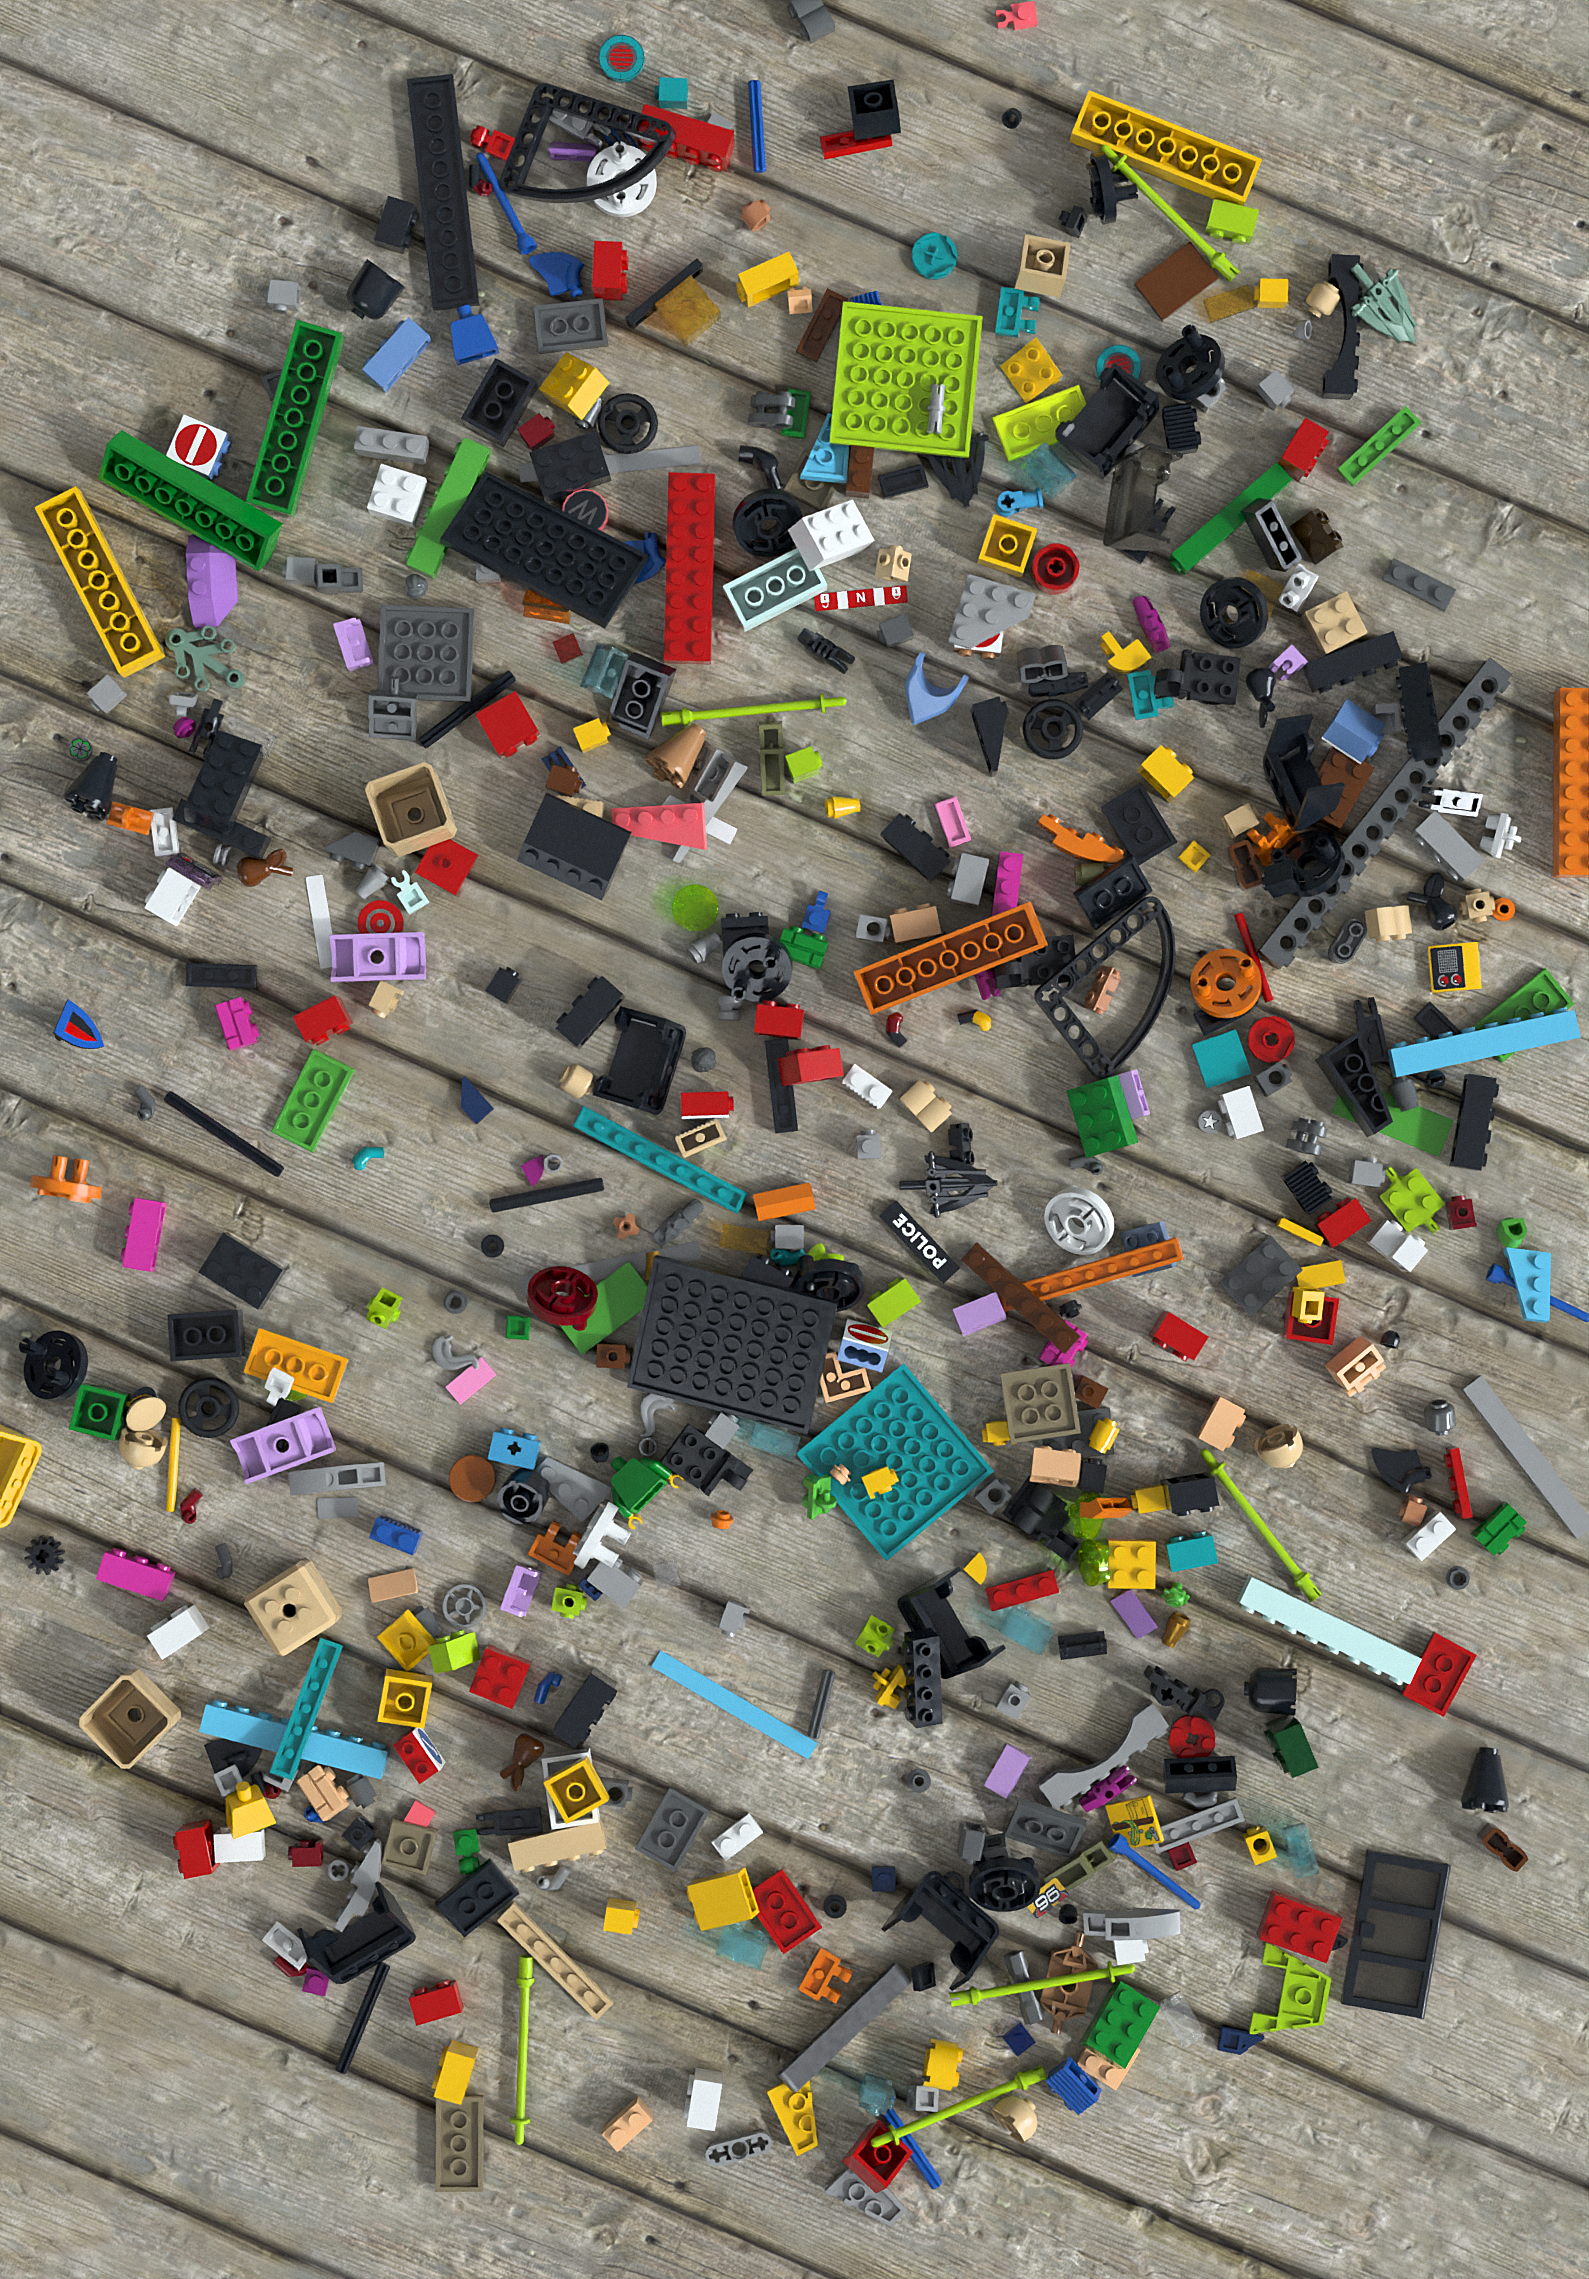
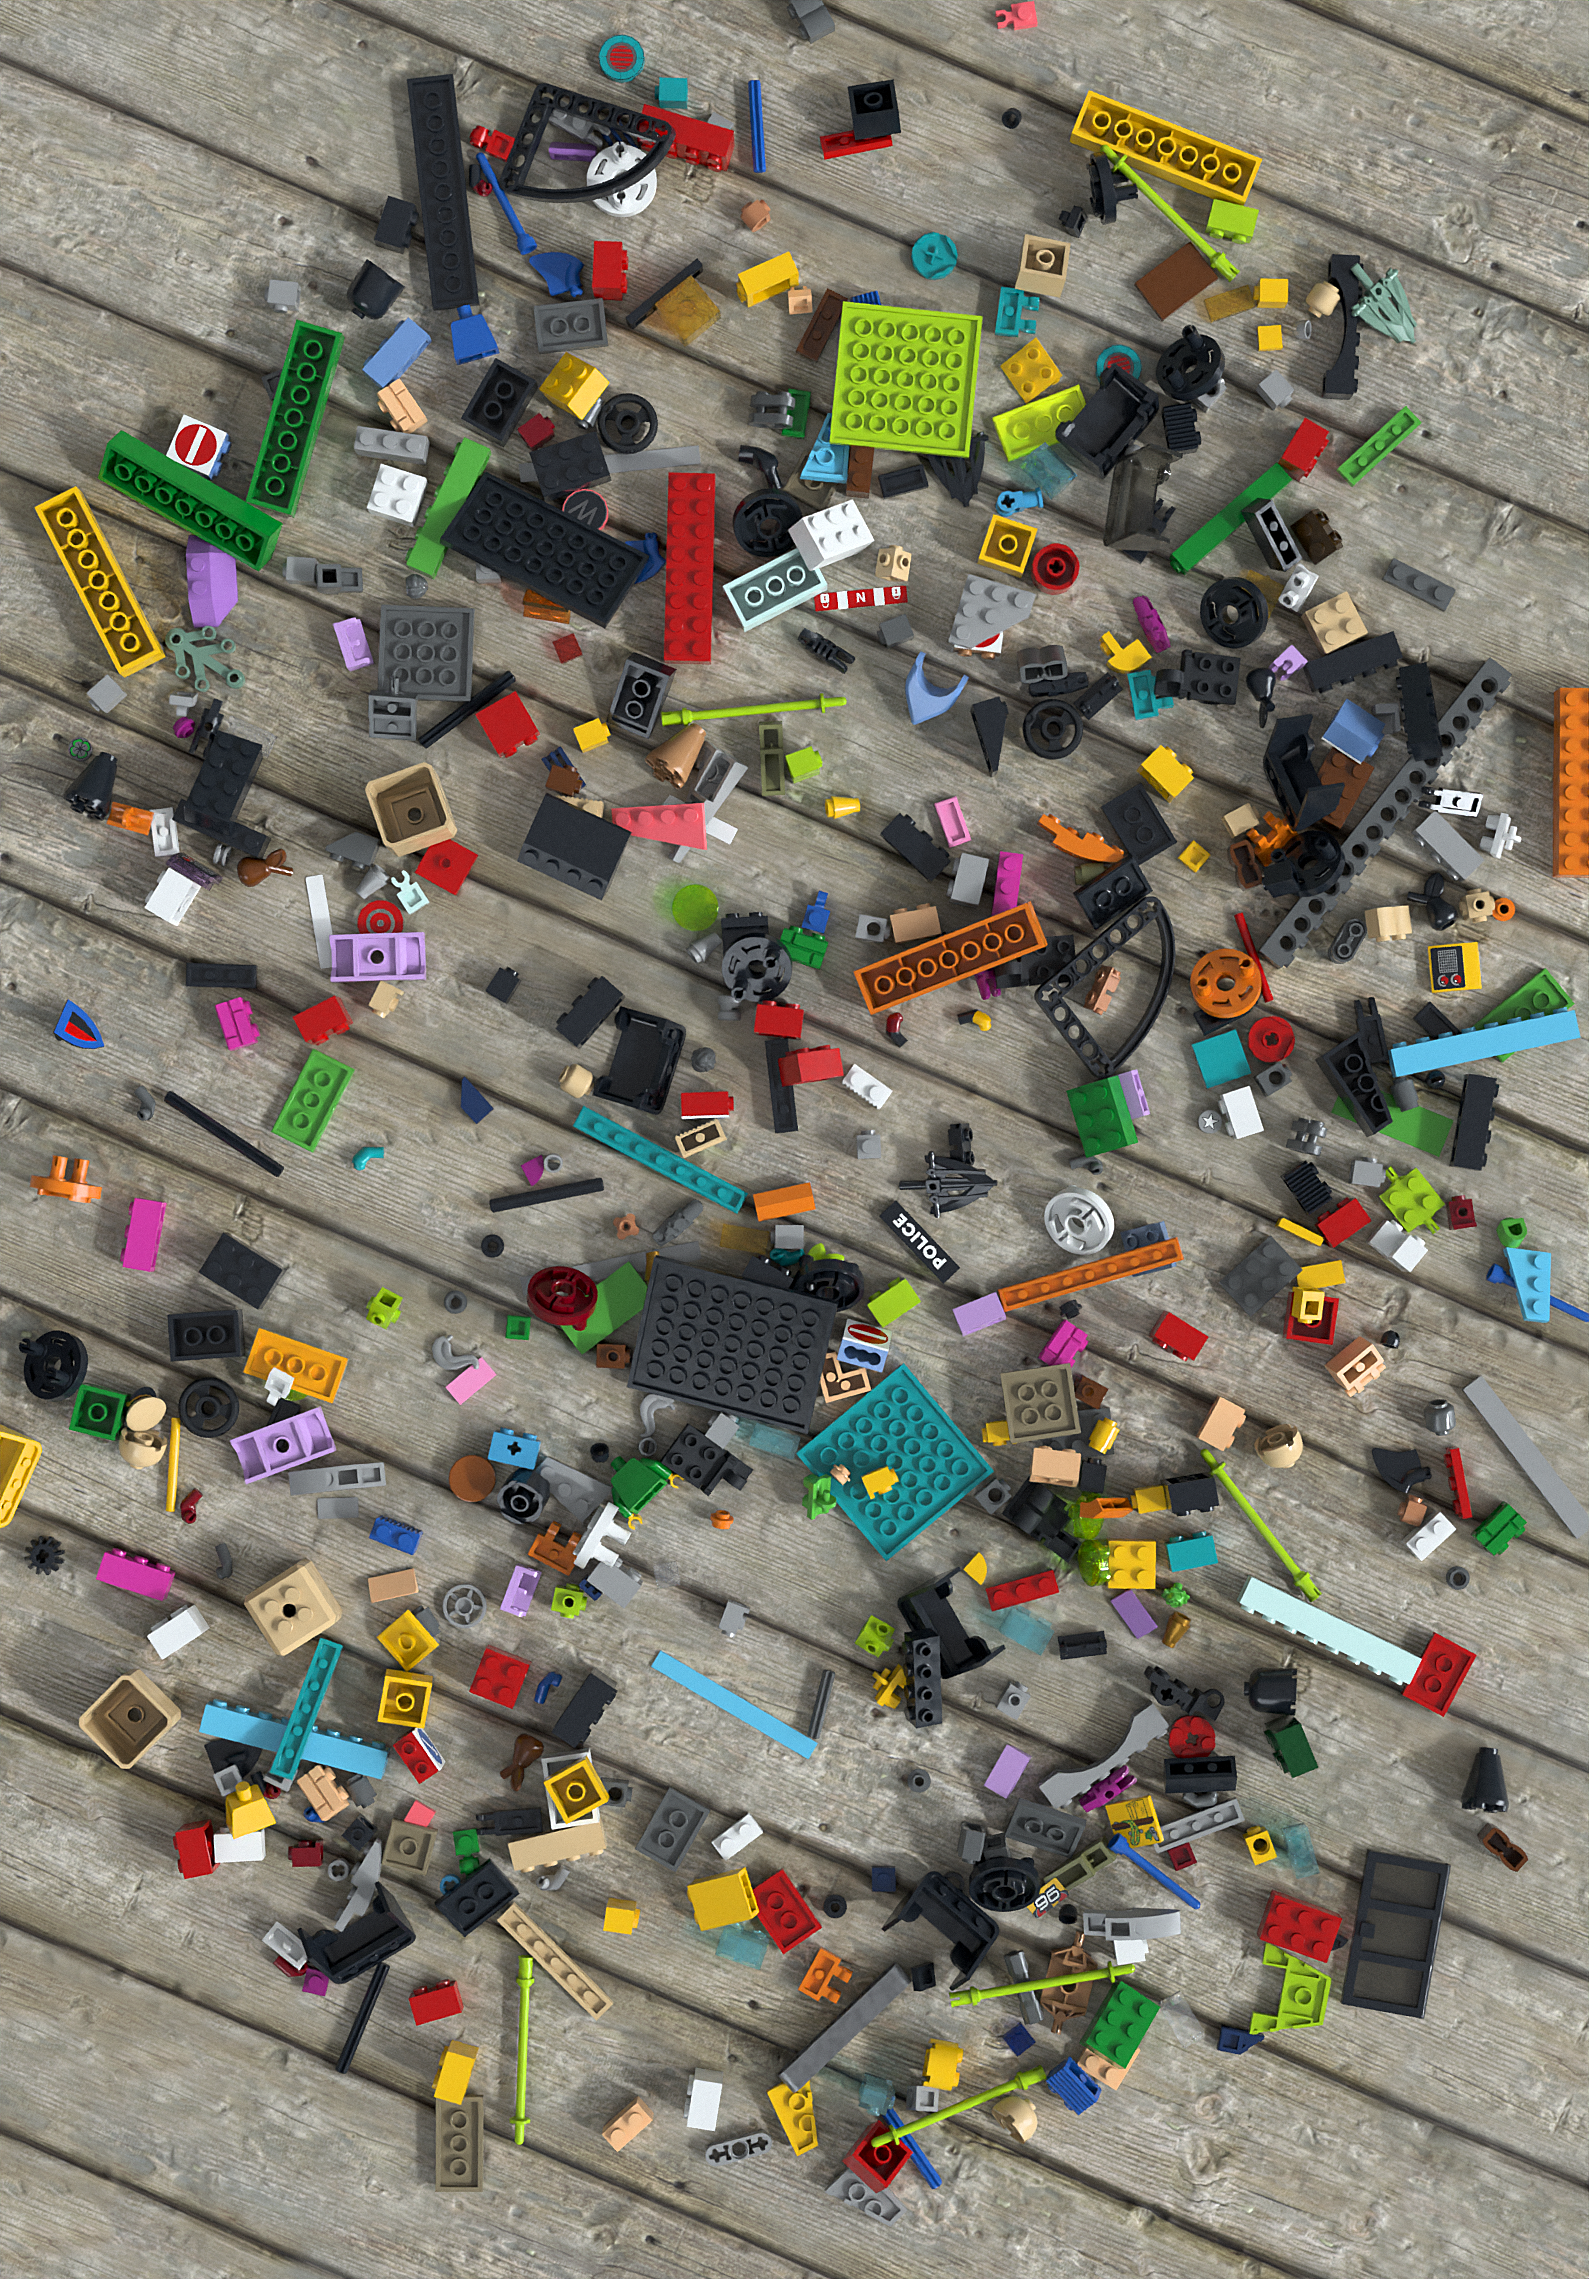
lime brick [428,1630,481,1674] -> none
clear light blue brick [580,643,629,699] -> none
tan brick [899,1080,952,1133] -> none
light grey pin [927,384,946,434] -> none
reddish brown plate [961,1242,1082,1354] -> none
none -> light nougat brick [376,378,428,434]
none -> dark azure bush [440,1874,461,1895]
none -> yellow tile [1257,325,1283,352]

